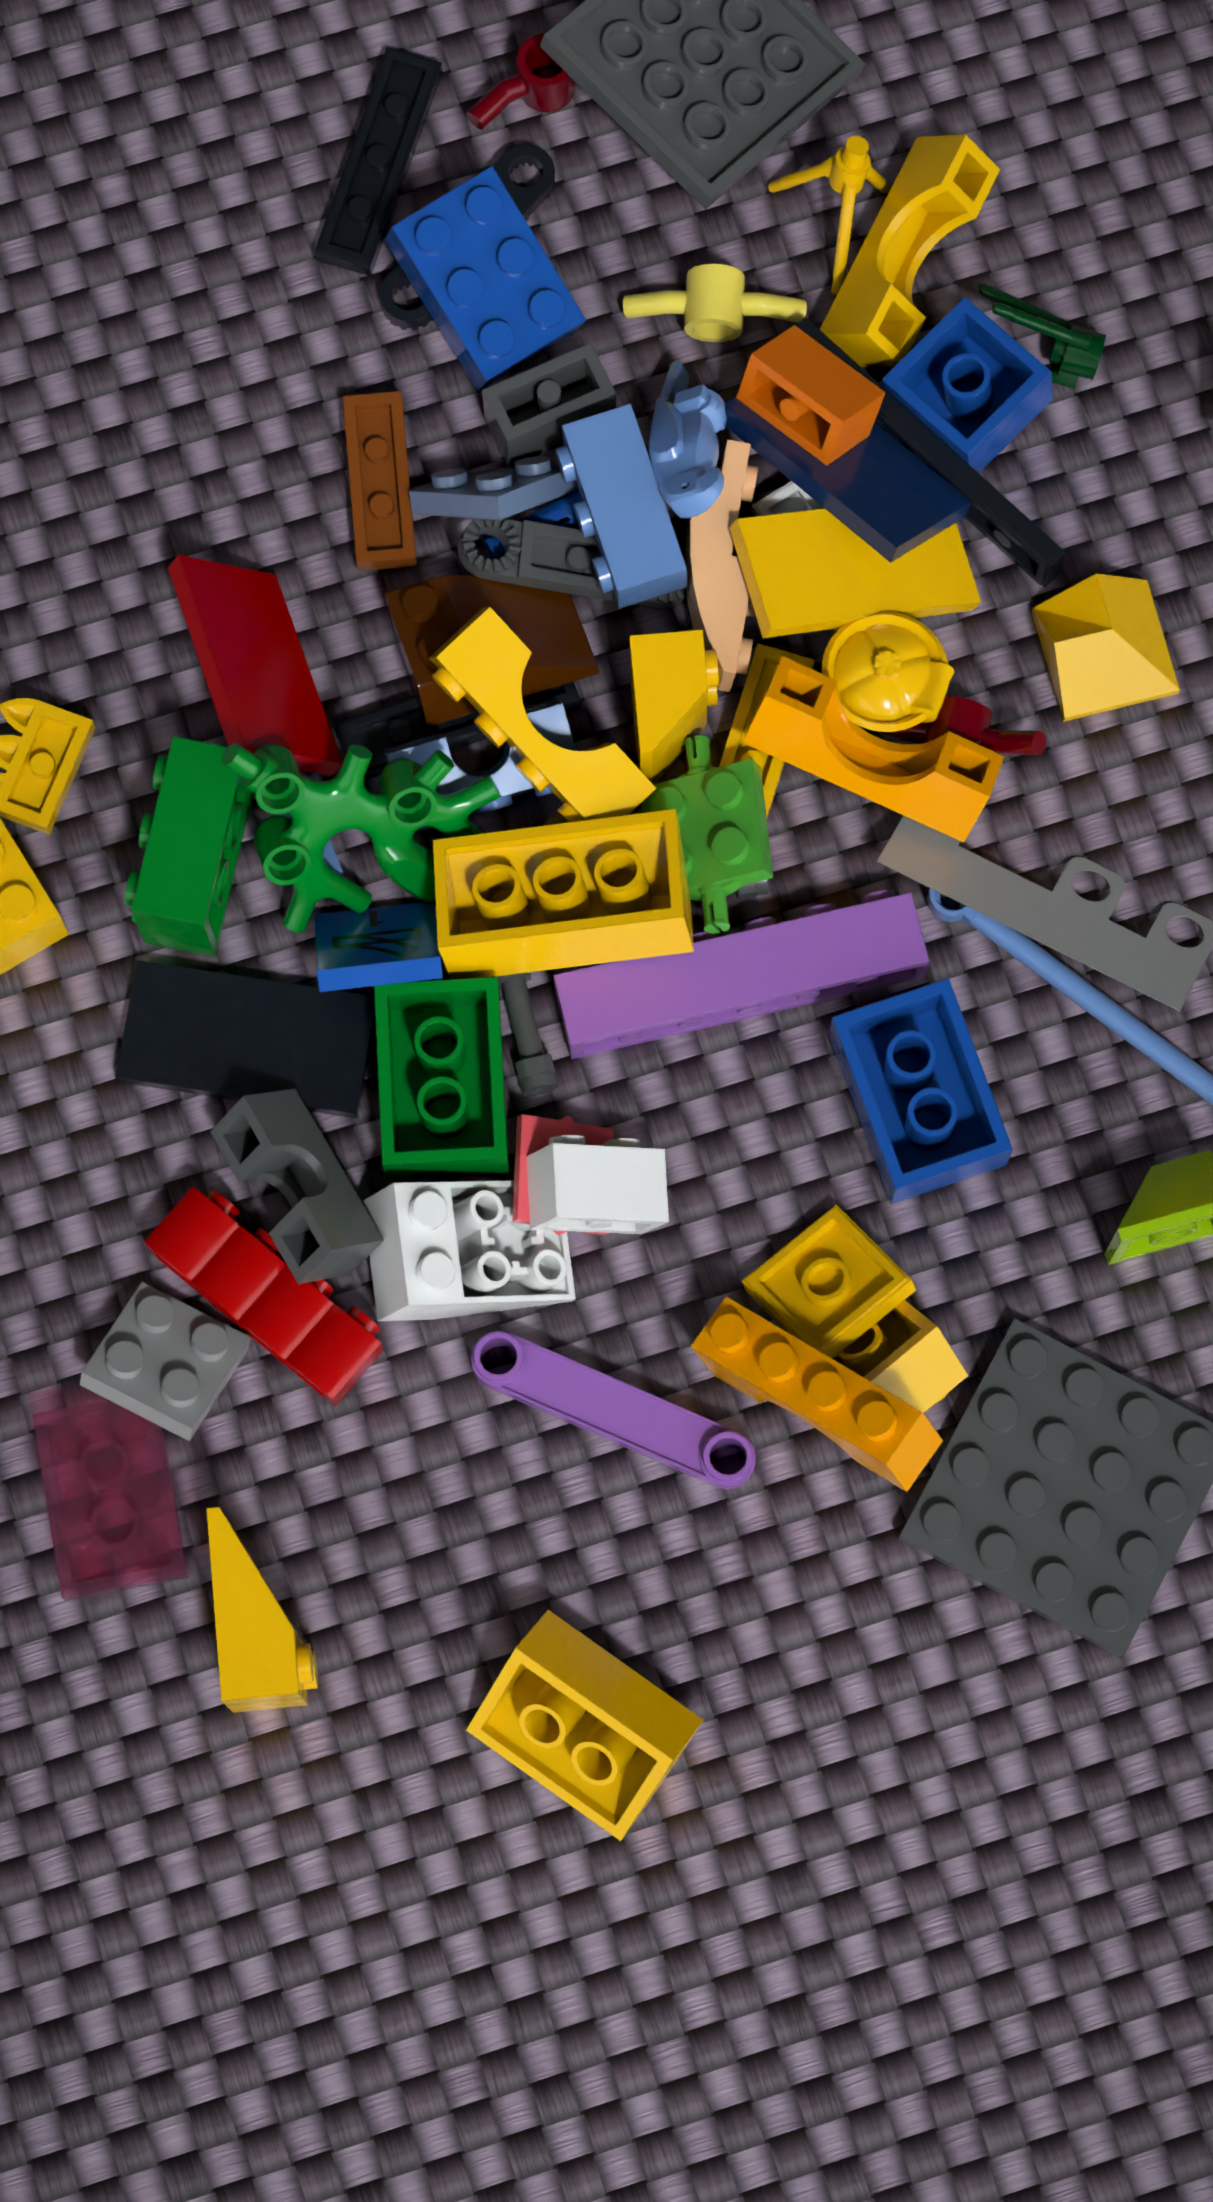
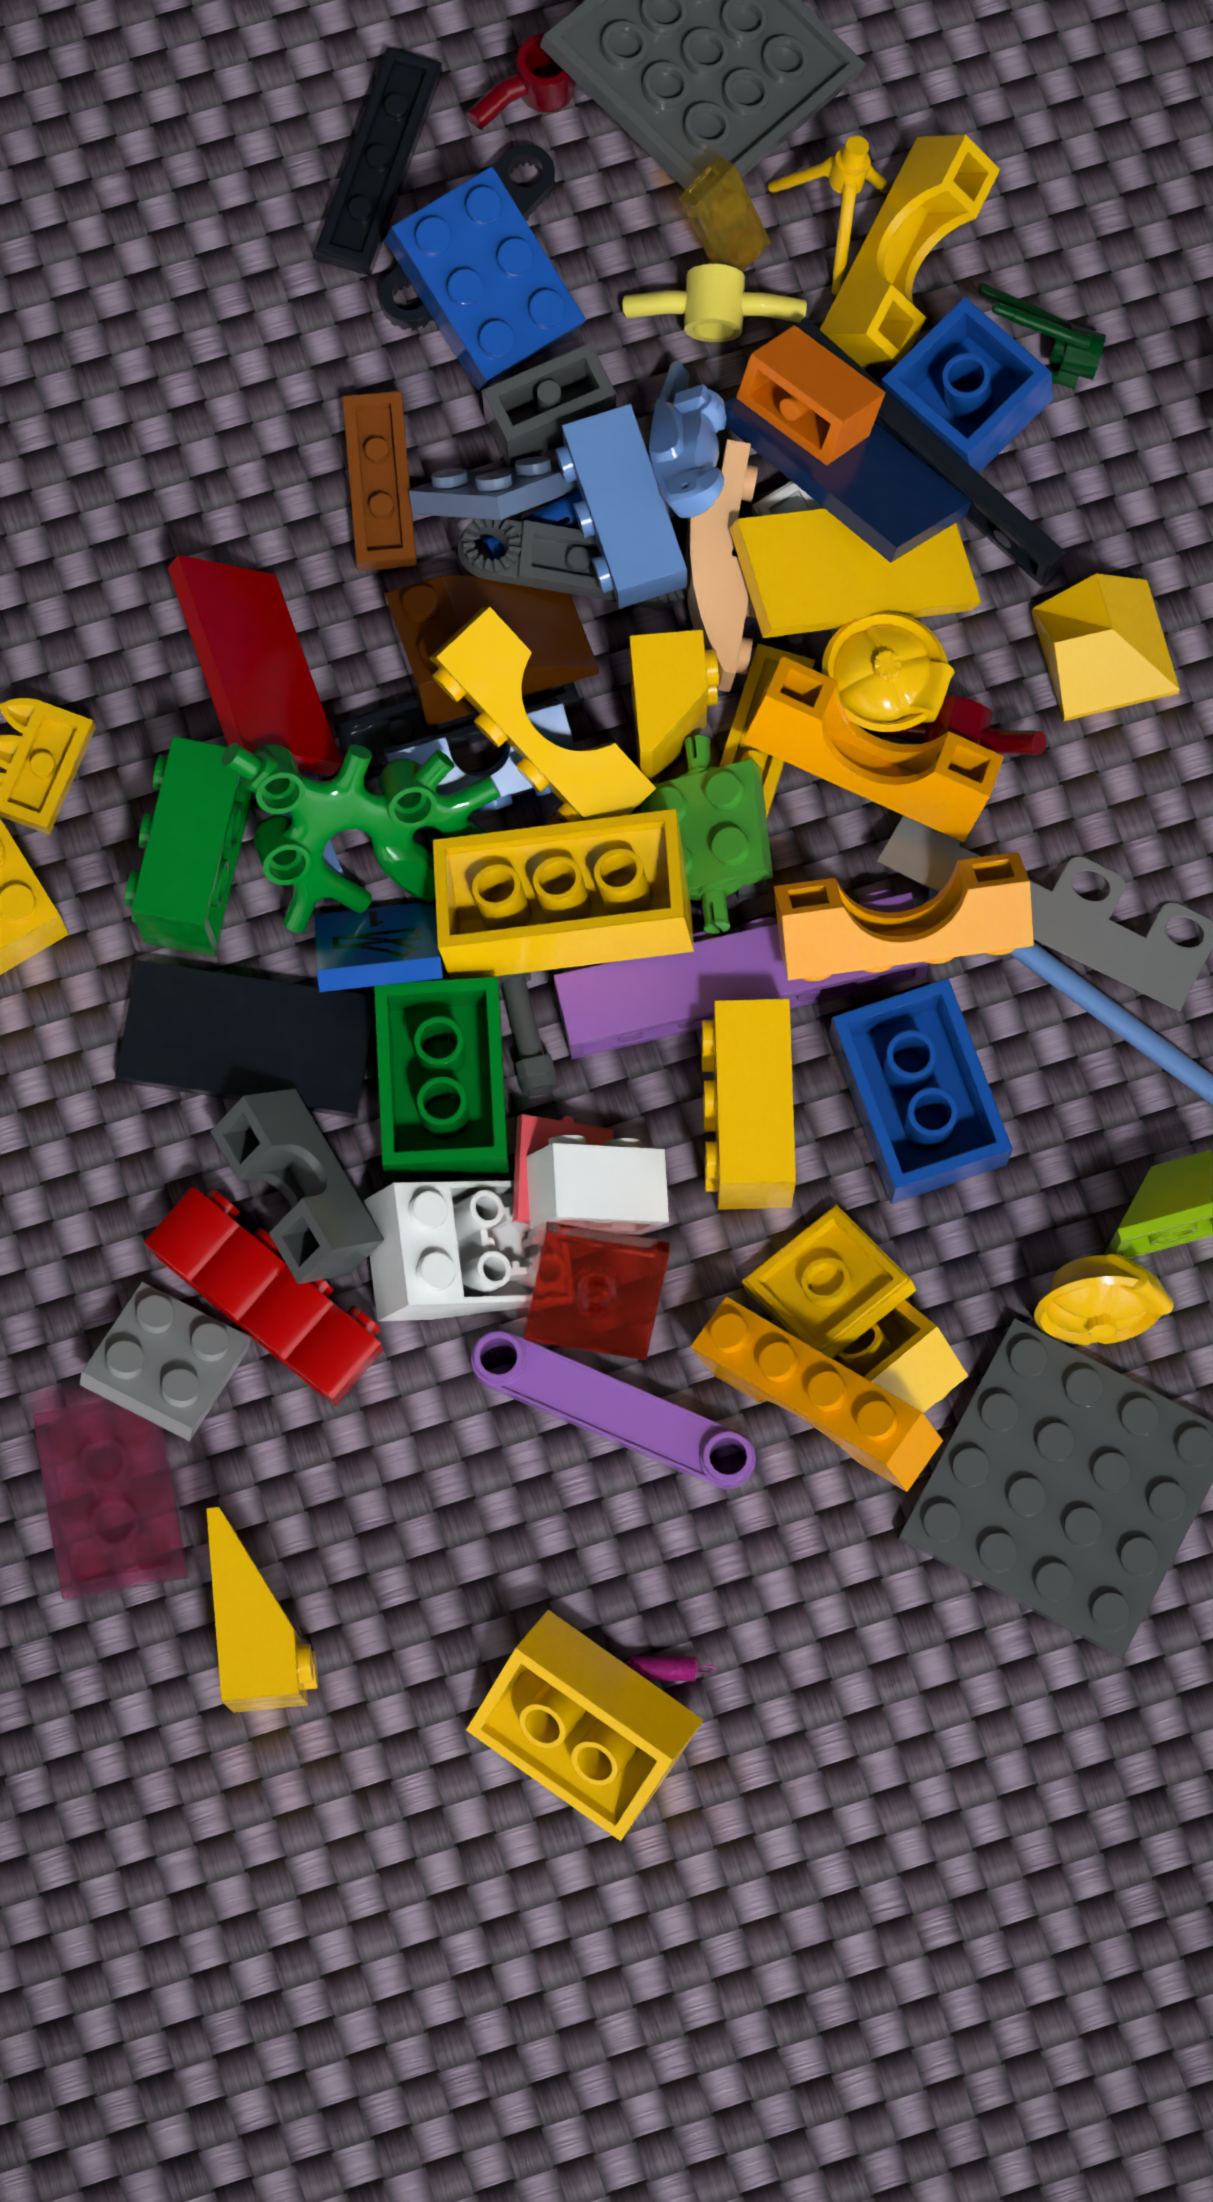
none -> clear red plate [524,1221,670,1360]
none -> dark pink piece [624,1656,716,1682]
none -> clear yellow plate [679,156,771,272]
none -> yellow brick [701,999,796,1210]
none -> light orange arch [774,852,1034,981]
none -> yellow piece [1034,1254,1174,1345]

